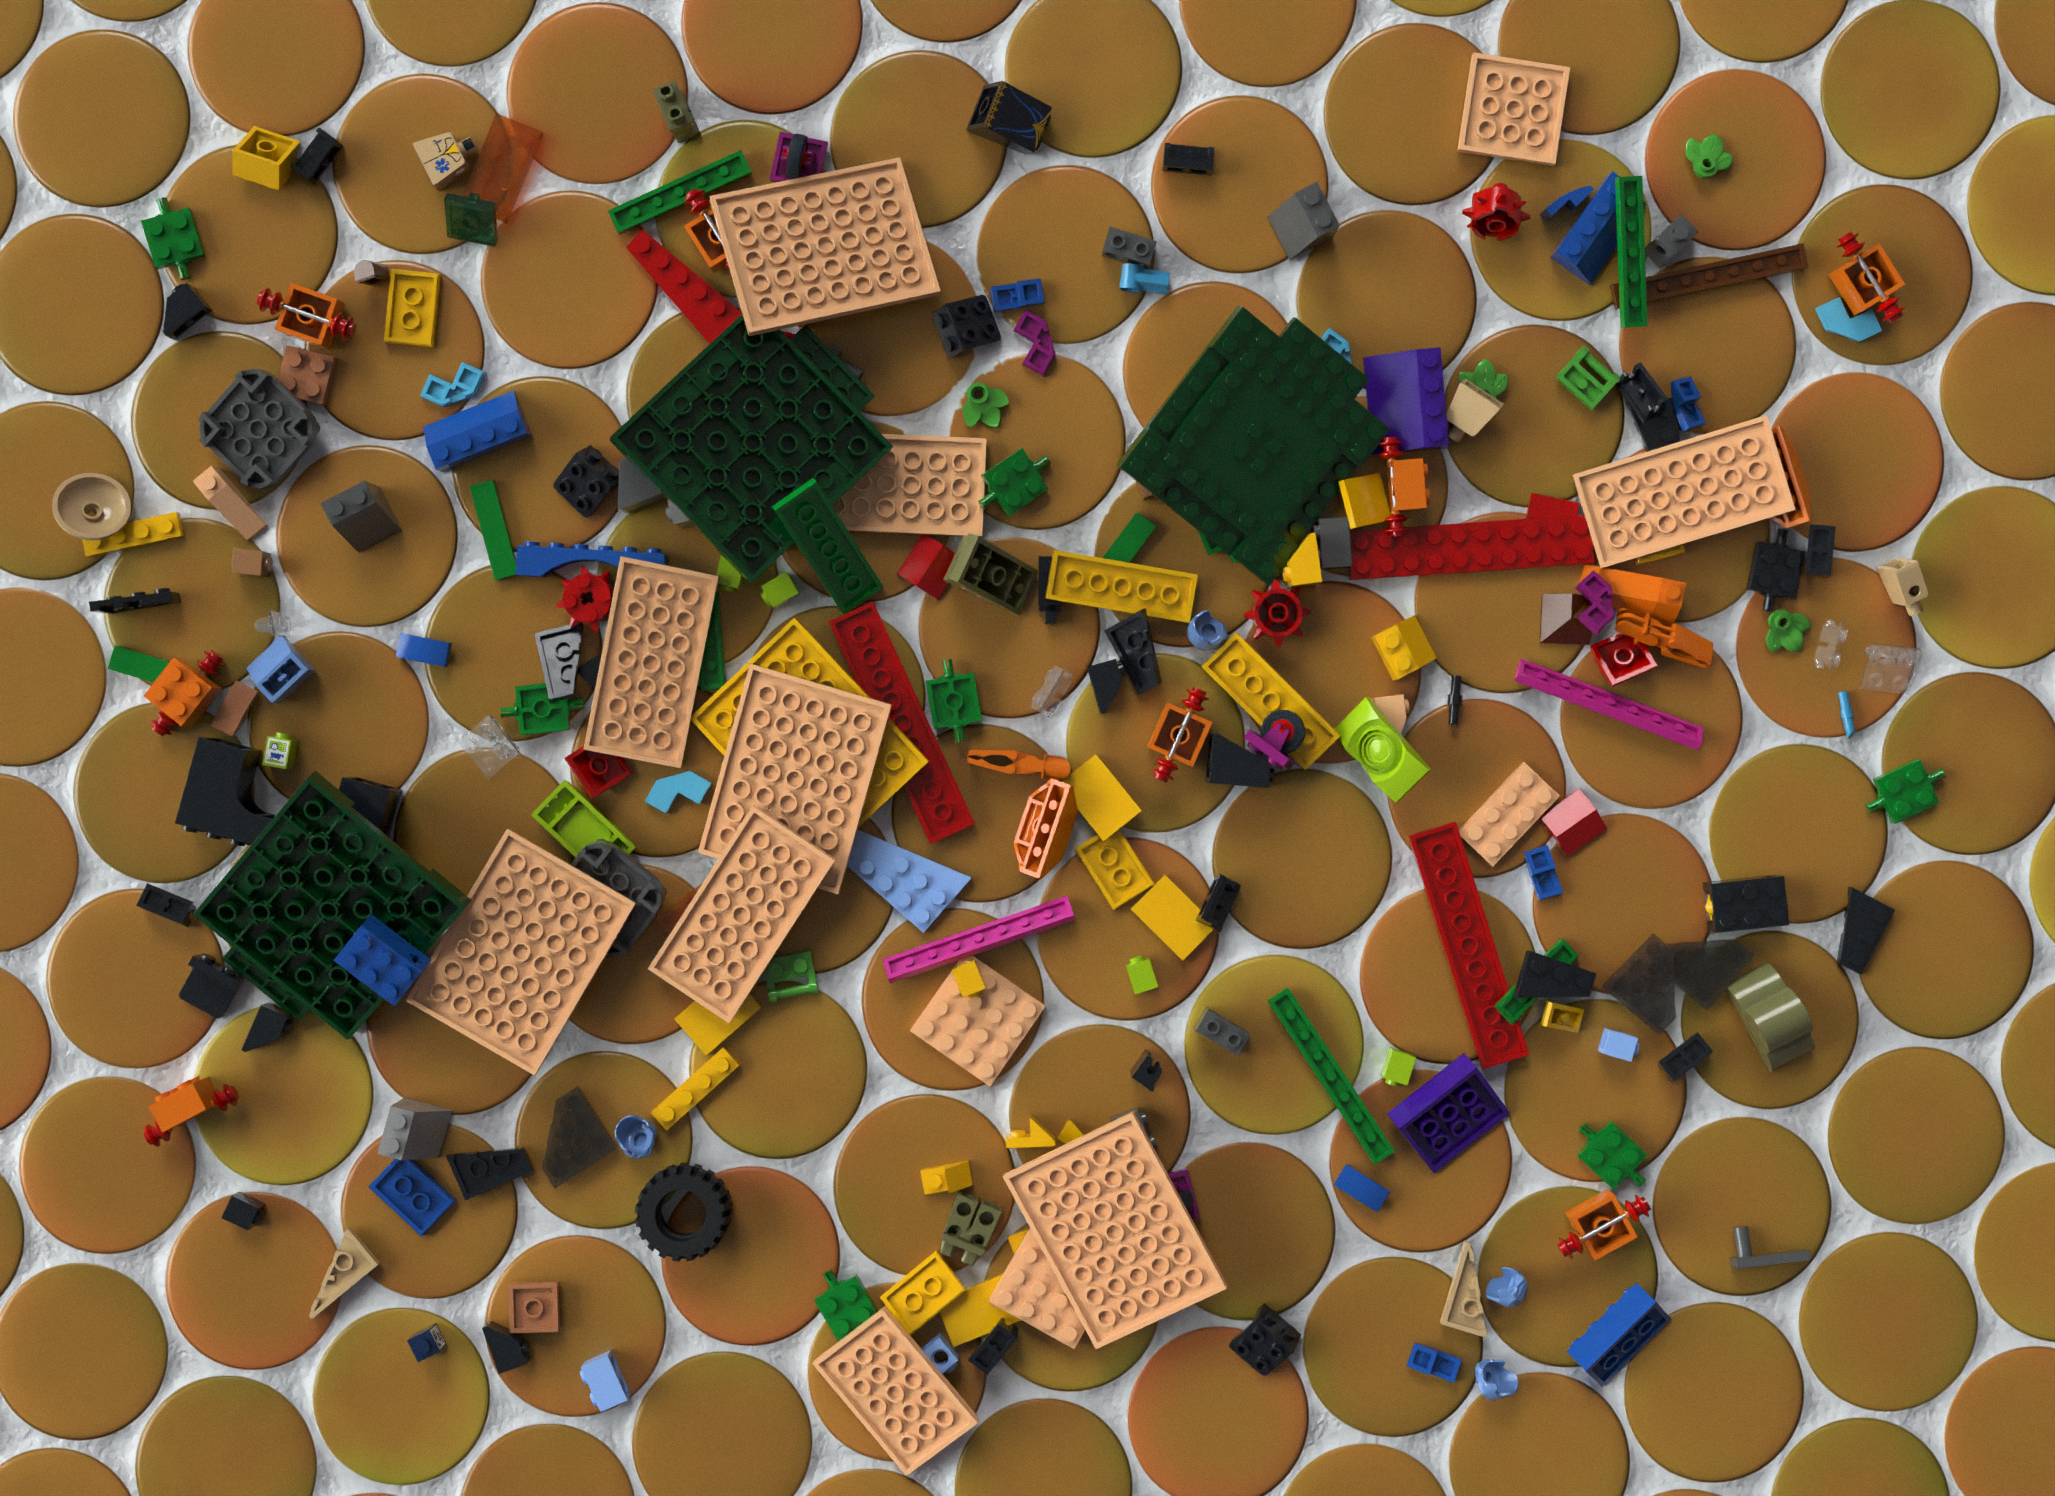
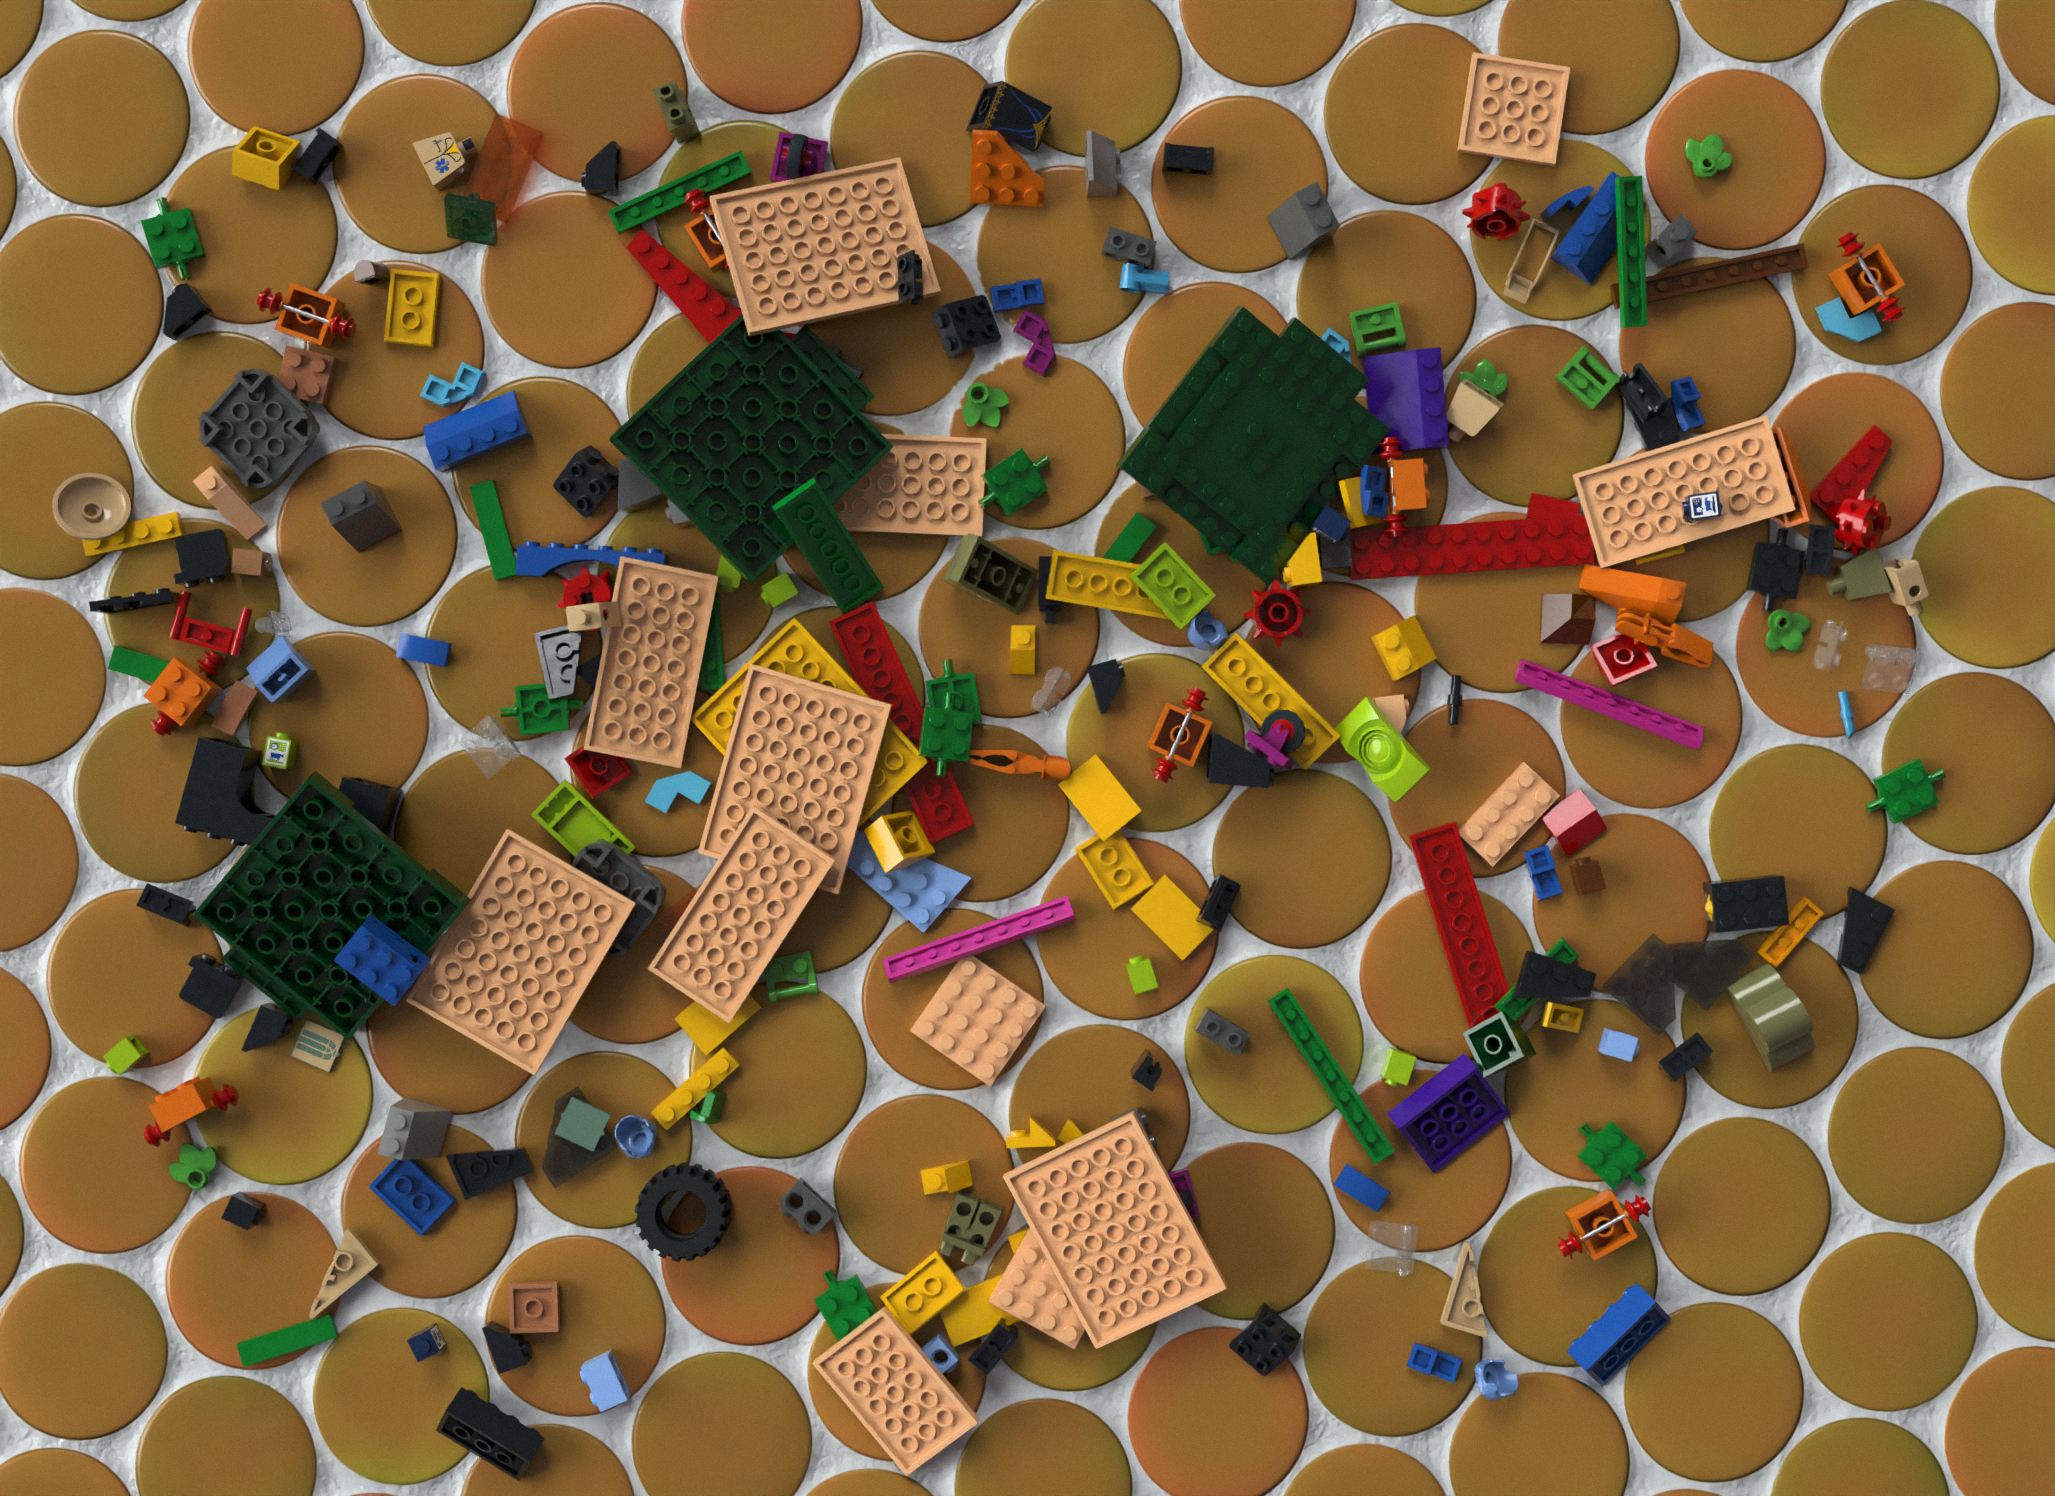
red slope [897,534,955,600] -> none
yellow brick [952,959,986,999] -> none
orange wedge [1013,778,1078,879] -> none
black wing [1104,608,1162,695] -> none
medium blue hair [1486,1267,1528,1308] -> none
magenta tile [1575,570,1614,635] -> none
dark grey piece [1730,1226,1811,1269] -> none
none -> lime brick [103,1035,150,1075]
none -> bright green plate [168,1143,217,1190]
none -> red plate [169,591,253,657]
none -> black bracket [174,529,233,589]
none -> green tile [236,1312,339,1367]
none -> piece [290,1018,345,1073]
none -> black slope [436,1387,545,1481]
none -> sand green piece [555,1096,611,1152]
none -> tan torso [566,601,621,632]
none -> black slope [581,141,620,196]
none -> green tile [689,1091,726,1125]
none -> dark grey brick [779,1177,836,1236]
none -> yellow slope [864,810,935,873]
none -> black hinge [897,250,924,305]
none -> green plate [918,693,974,777]
none -> orange plate [970,130,1045,207]
none -> yellow slope [1010,625,1035,675]
none -> light grey slope [1085,130,1121,197]
none -> lime plate [1129,542,1216,630]
none -> dark blue brick [1311,505,1351,544]
none -> bright green plate [1348,302,1406,357]
none -> blue slope [1360,465,1390,518]
none -> clear hinge [1365,1220,1419,1276]
none -> dark green slope [1463,1011,1536,1077]
none -> tan piece [1503,218,1560,304]
none -> reddish brown brick [1569,856,1606,895]
none -> brick [1682,491,1721,521]
none -> light orange tile [1756,897,1825,969]
none -> red wing [1810,425,1893,528]
none -> olive torso [1826,549,1892,600]
none -> red brick [1834,489,1891,556]

